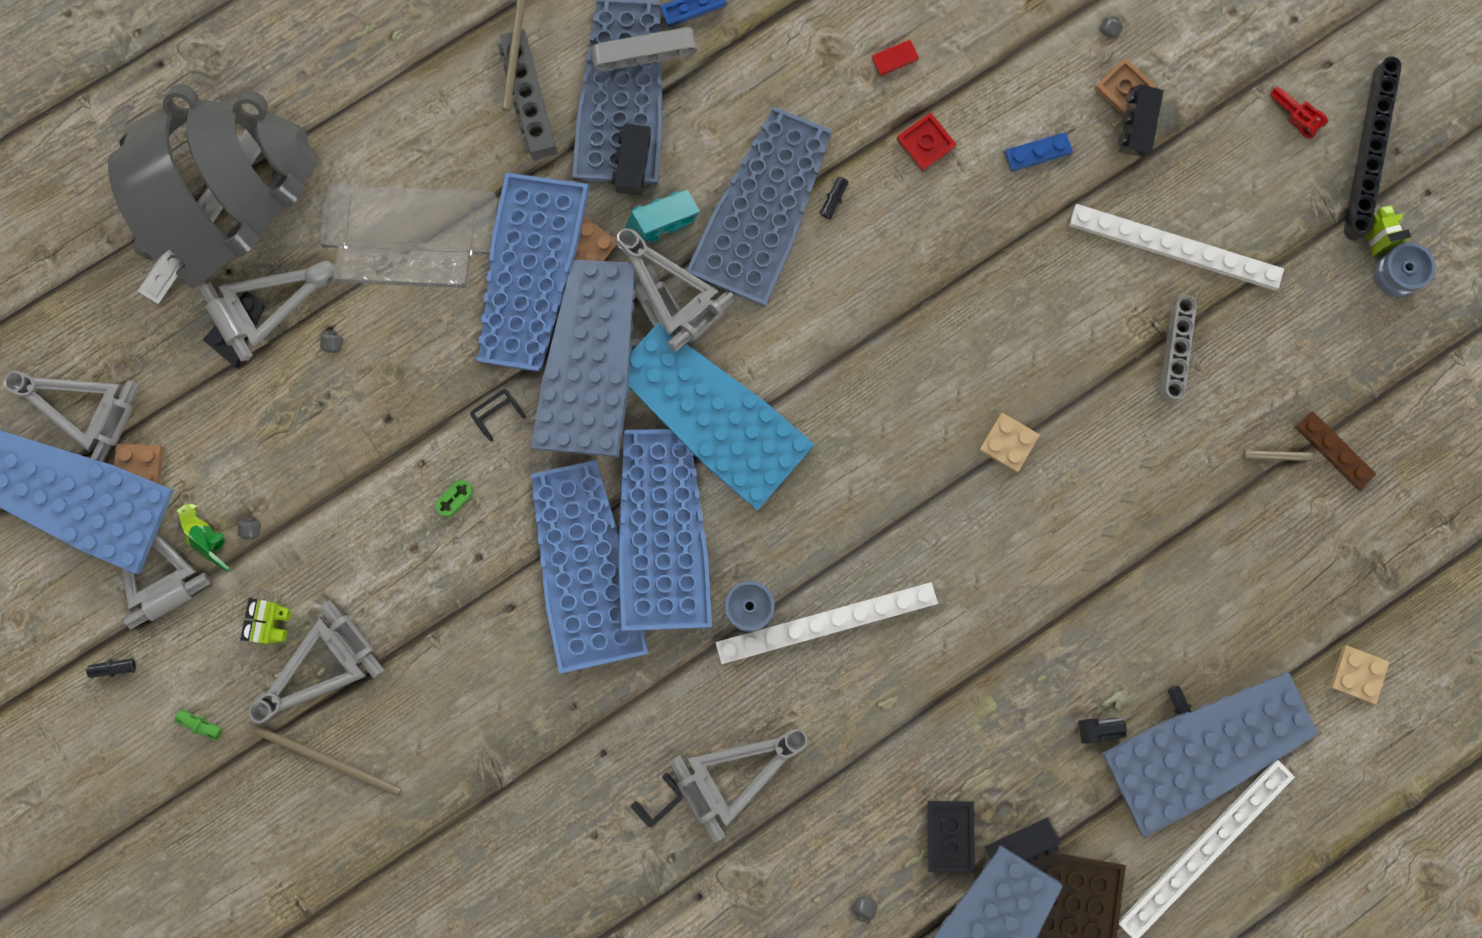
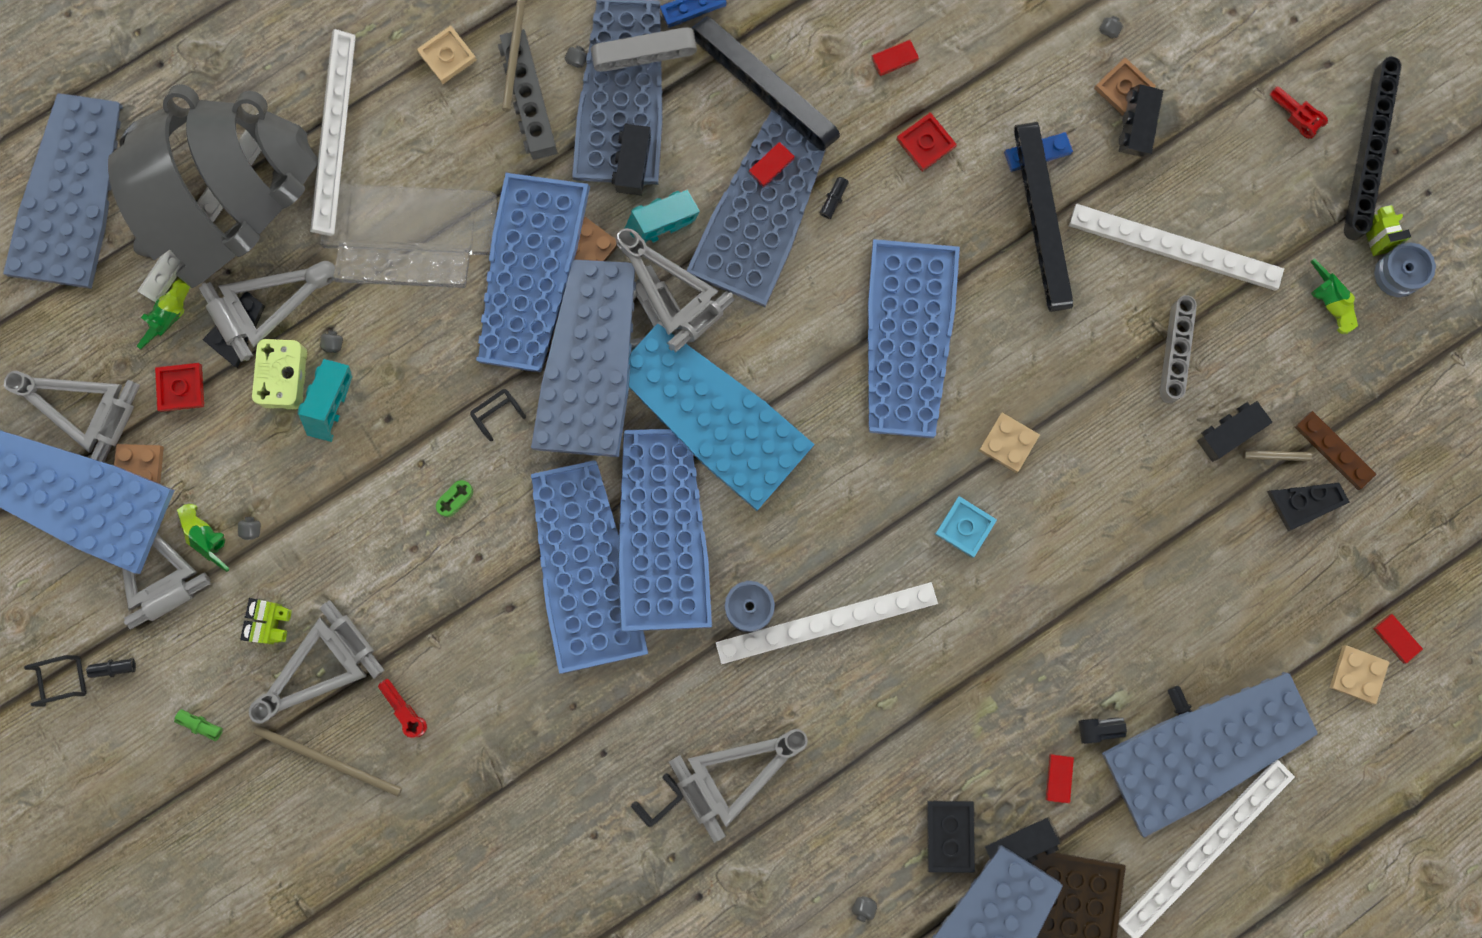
none -> sand blue wing [3,93,123,289]
none -> black piece [24,655,87,707]
none -> animal [136,279,190,350]
none -> red plate [155,363,204,412]
none -> yellowish green axle [252,339,307,409]
none -> teal wedge [298,359,352,442]
none -> white plate [310,29,355,236]
none -> red connector [378,679,427,738]
none -> tan plate [417,25,477,84]
none -> dark grey piece [565,45,587,68]
none -> black beam [691,16,840,151]
none -> red tile [749,142,795,188]
none -> medium blue wing [868,239,960,438]
none -> medium azure plate [935,496,997,558]
none -> black beam [1014,122,1073,312]
none -> red tile [1046,754,1074,804]
none -> black brick [1197,401,1273,462]
none -> black wing [1267,482,1350,531]
none -> animal [1310,258,1358,334]
none -> red tile [1373,614,1423,664]

